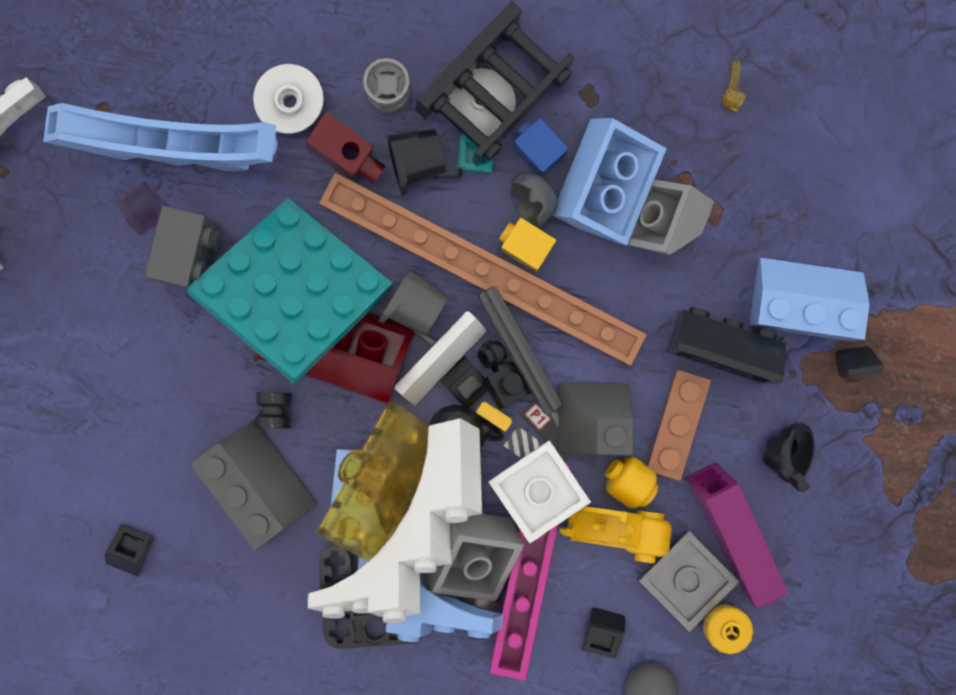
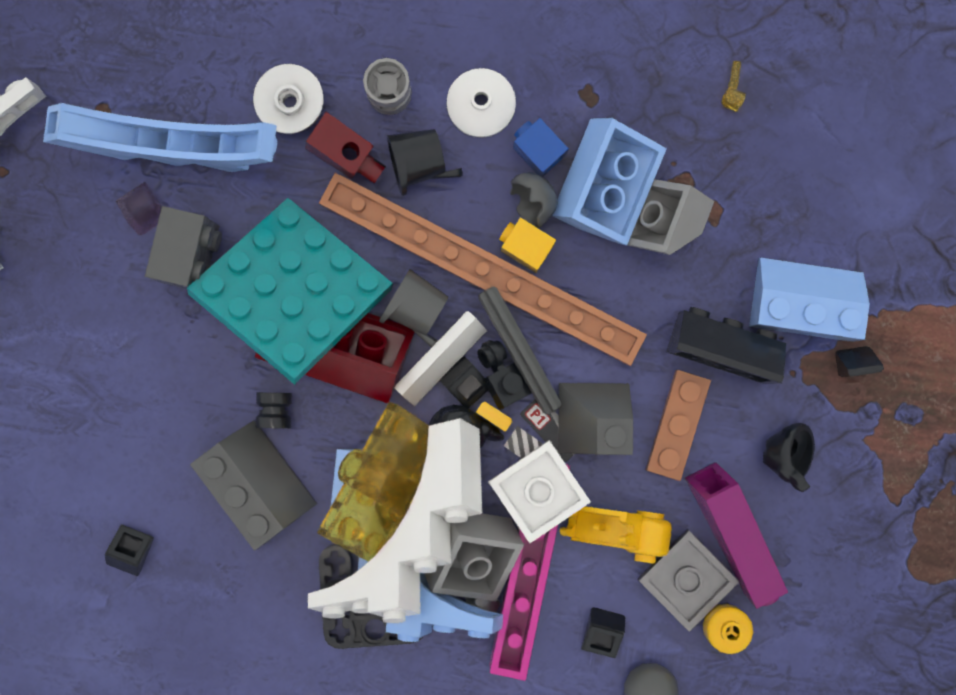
black fence [415,1,575,166] -> none
teal tile [457,134,493,174] -> none
yellow head [605,456,659,509] -> none

